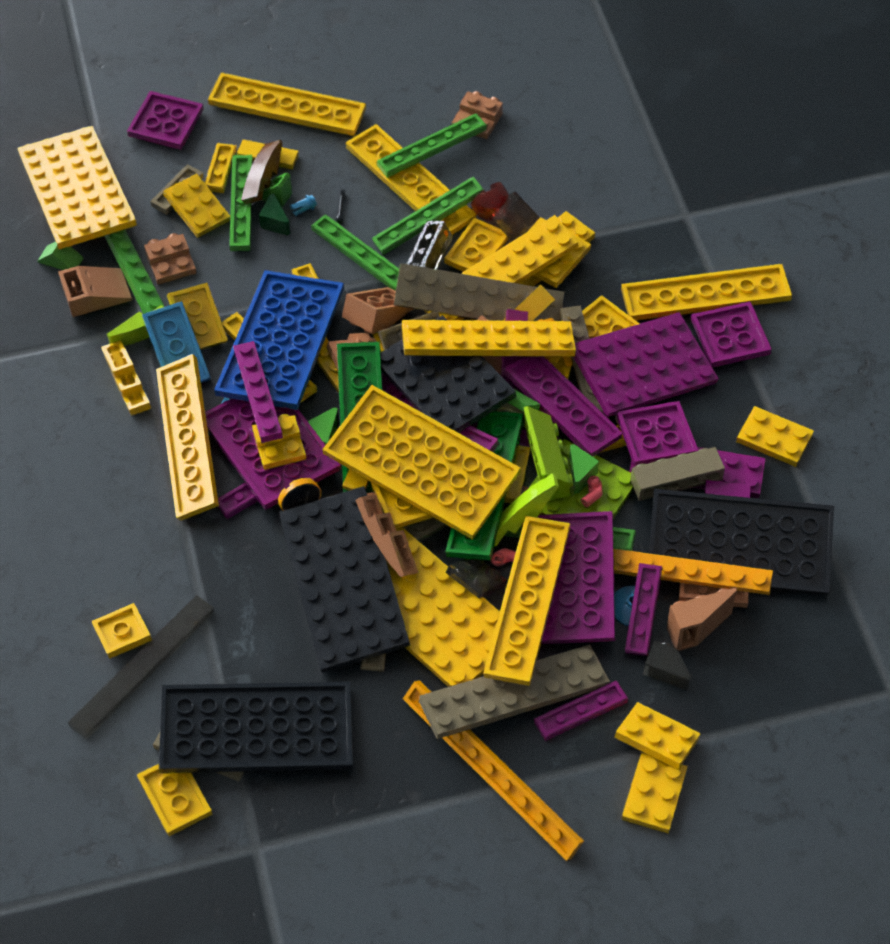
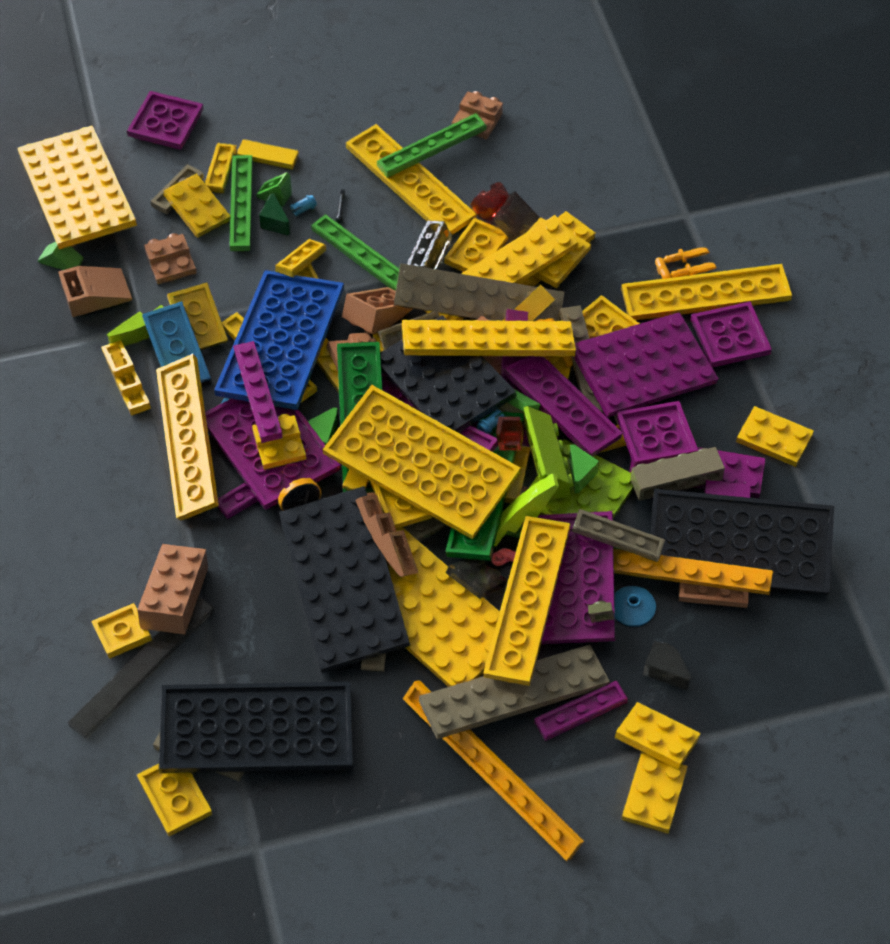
bright green plate [105,229,164,314] -> none
yellow plate [208,73,366,136] -> none
slope [241,140,283,204] -> none
bright green tile [372,176,485,255] -> none
coral arm [581,476,603,508] -> none
magenta tile [625,563,663,657] -> none
nougat slope [666,587,737,651] -> none
none -> nougat brick [137,544,208,634]
none -> yellow tile [275,239,326,277]
none -> dark azure pin [477,410,505,434]
none -> clear red panel [496,417,524,451]
none -> dark tan tile [572,509,665,562]
none -> olive plate [588,601,614,623]
none -> light orange piece [655,248,717,279]

